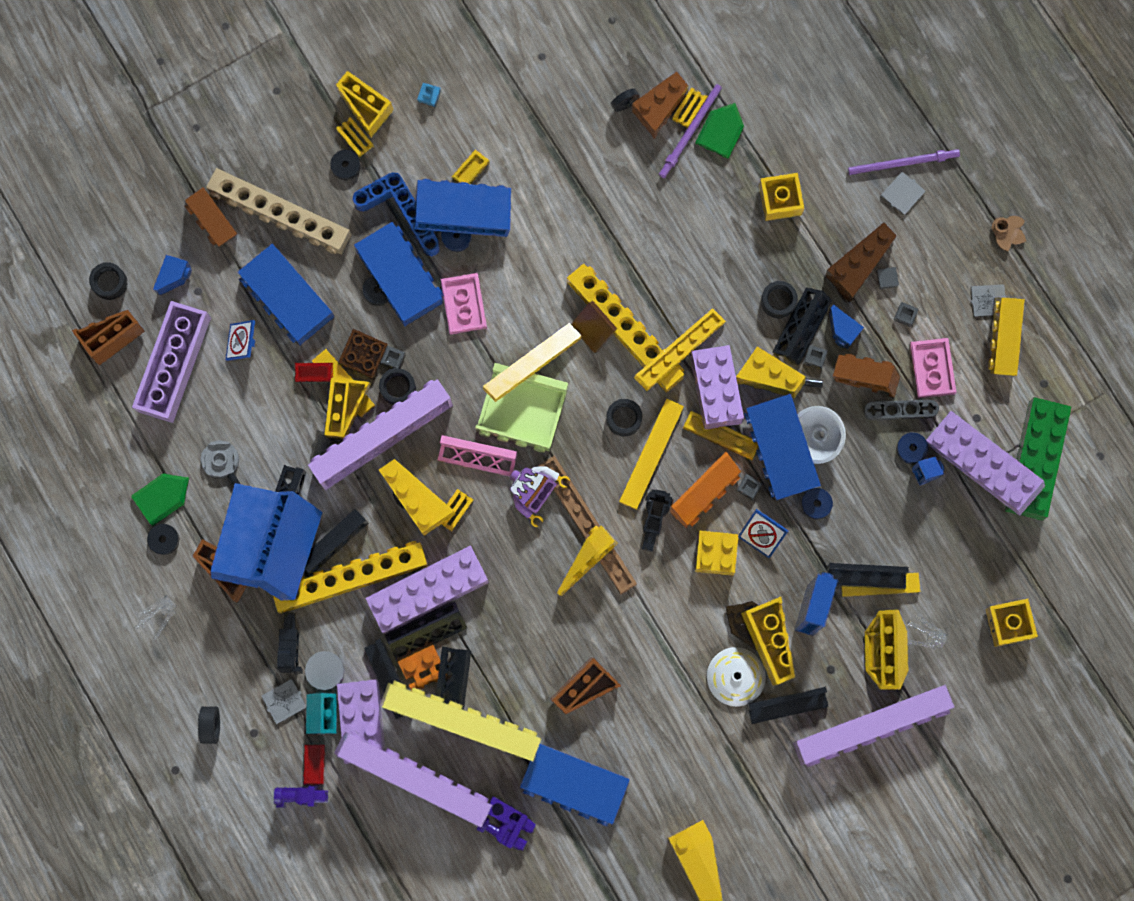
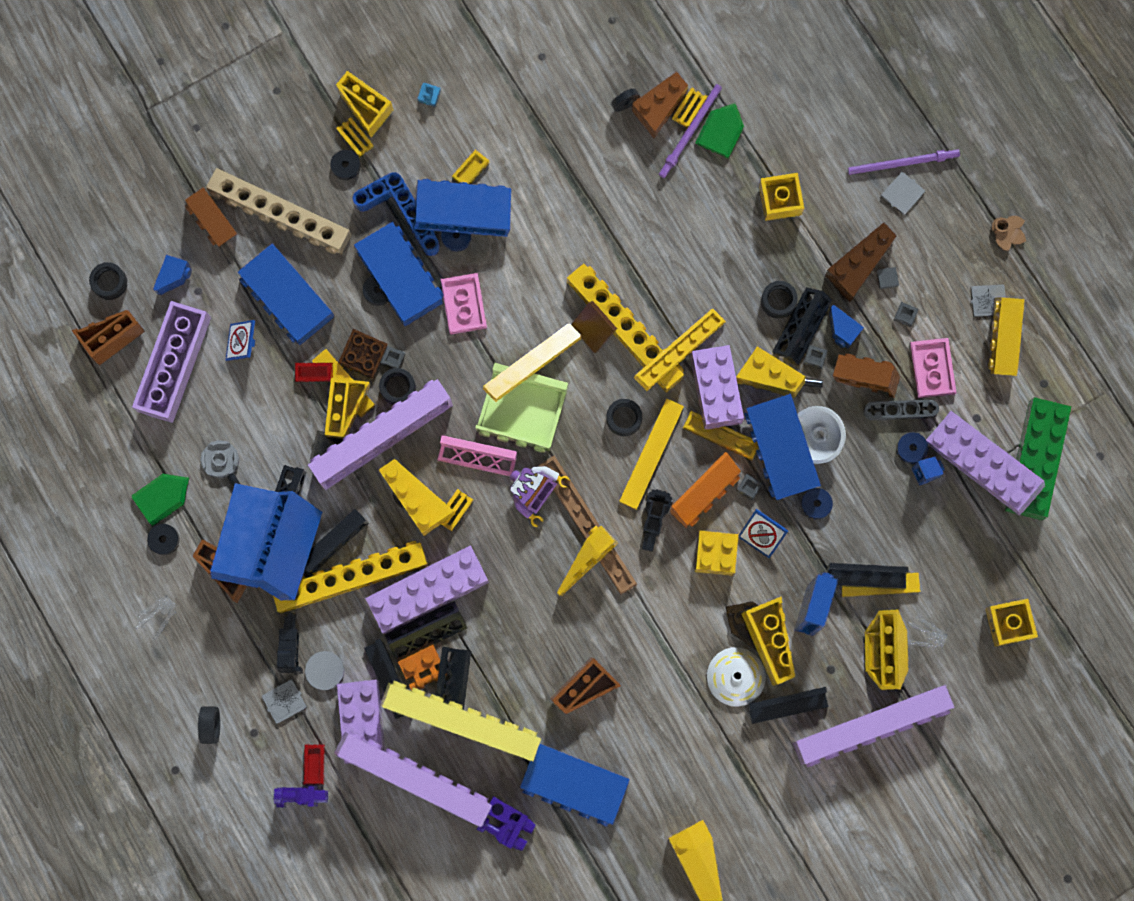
teal brick [306,693,337,734] -> none

